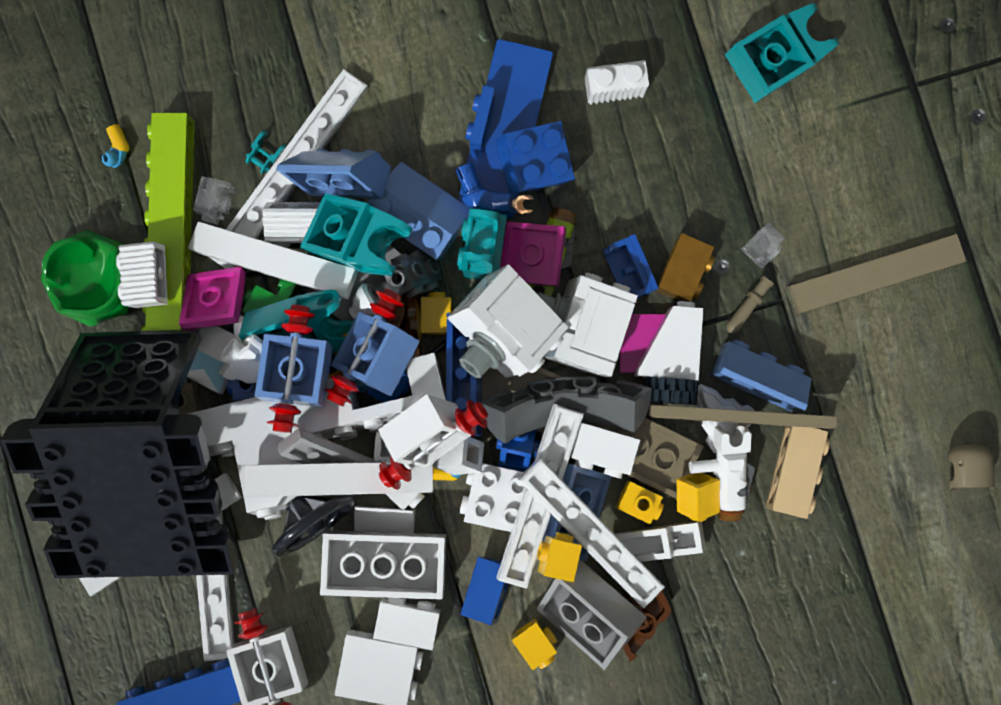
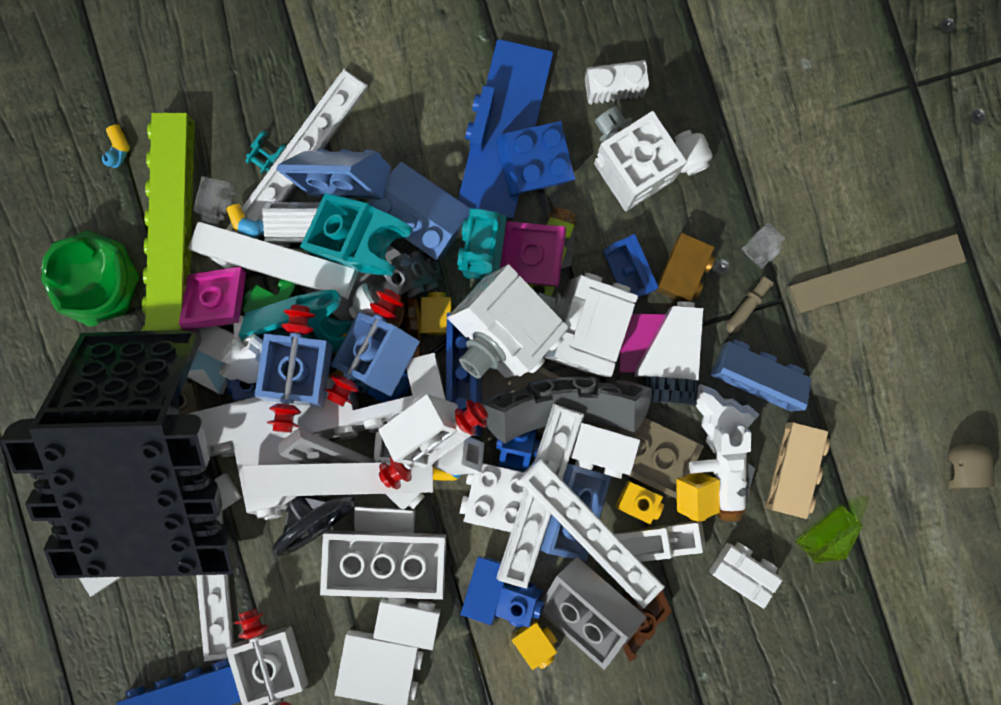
white brick [116,241,168,308] -> none
blue arm [455,163,533,214] -> none
yellow brick [537,532,582,582] -> none
dark tan tile [649,405,837,429] -> none
teal brick [724,3,840,103] -> none
none -> arm [226,204,264,239]
none -> blue brick [495,582,545,627]
none -> white piece [594,106,687,212]
none -> white head [674,130,713,176]
none -> white brick [709,542,783,609]
none -> clear neon green slope [796,506,863,563]

